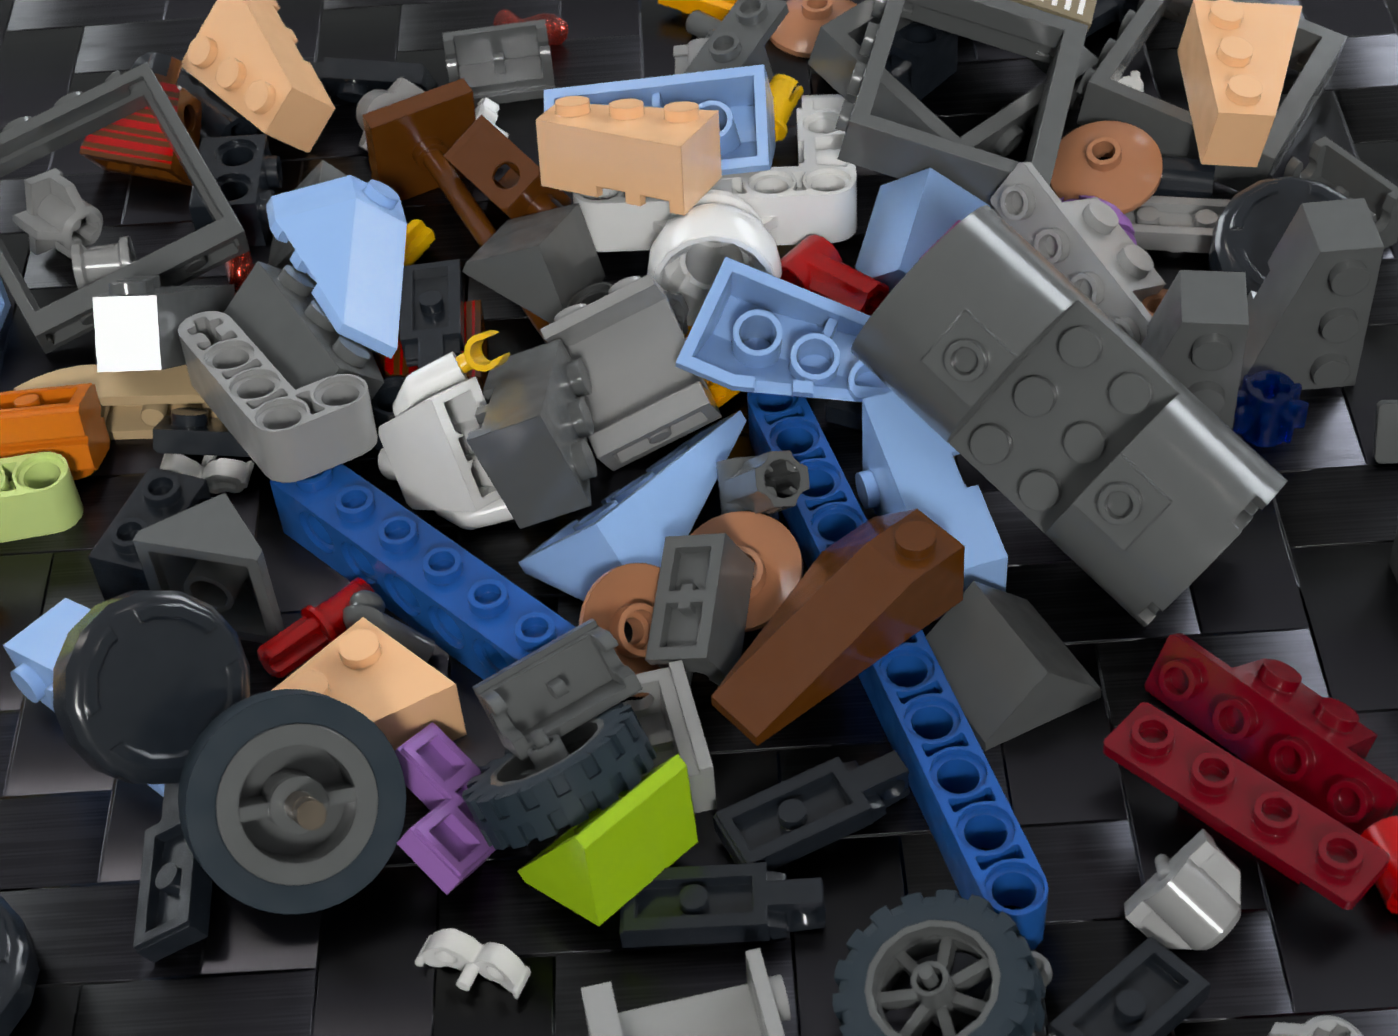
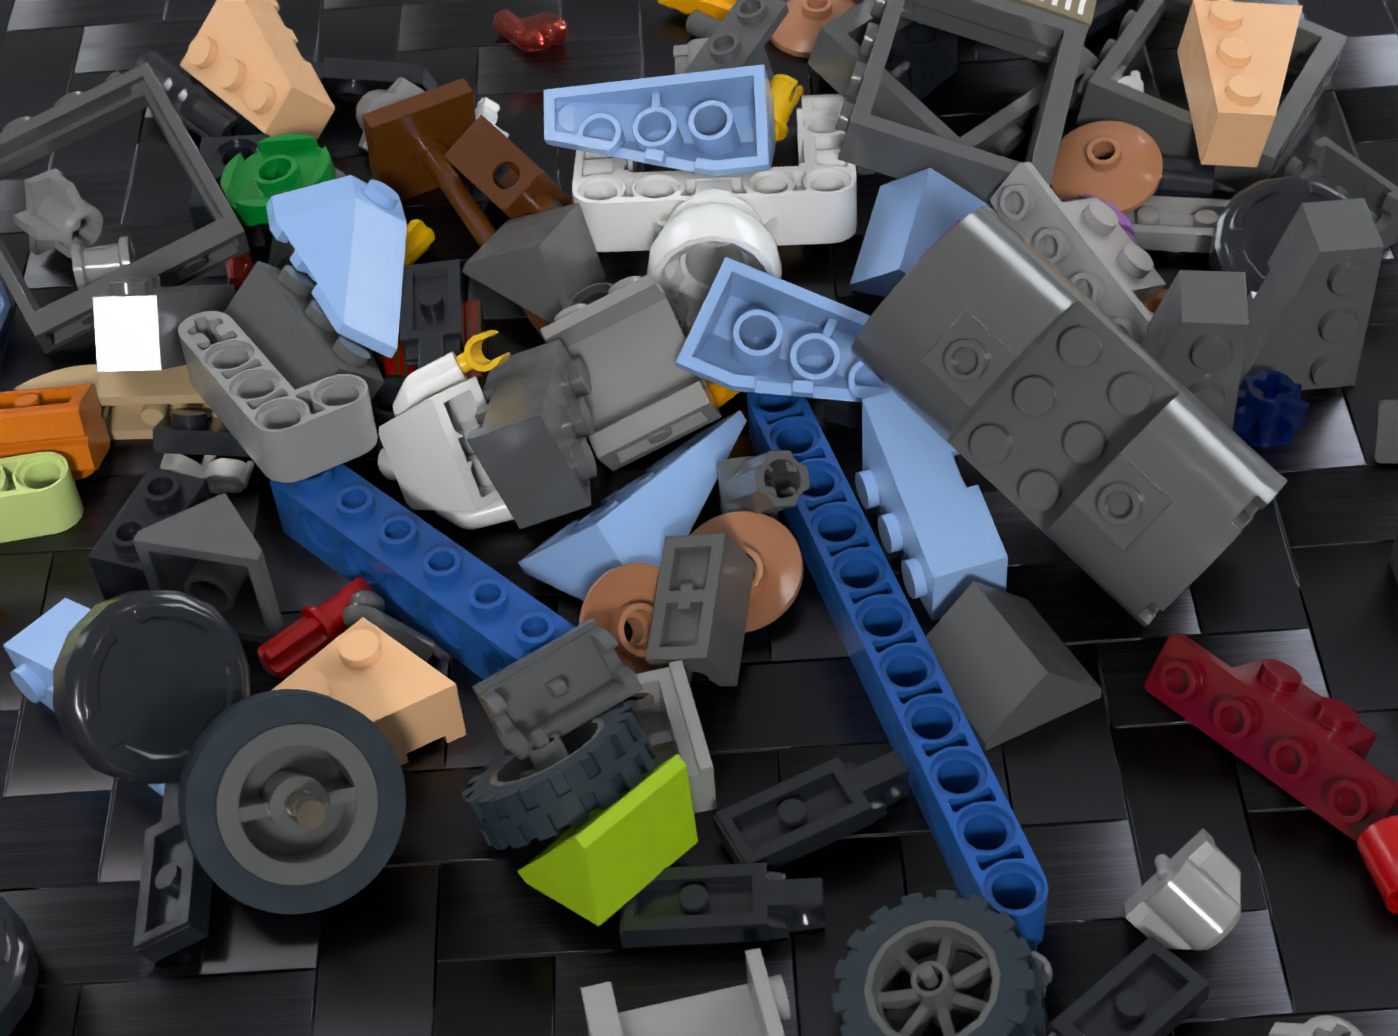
reddish brown torso [79,53,203,186] -> none
medium lavender tile [395,722,496,895] -> none
white piece [414,928,531,1000] -> none
dark grey hinge [442,19,555,107] -> none
light nougat wedge [536,96,722,216] -> none
reddish brown wedge [711,509,965,746] -> none
red piece [780,235,889,316] -> none
dark red bracket [1103,702,1390,910] -> none
none -> green plate [220,133,336,227]

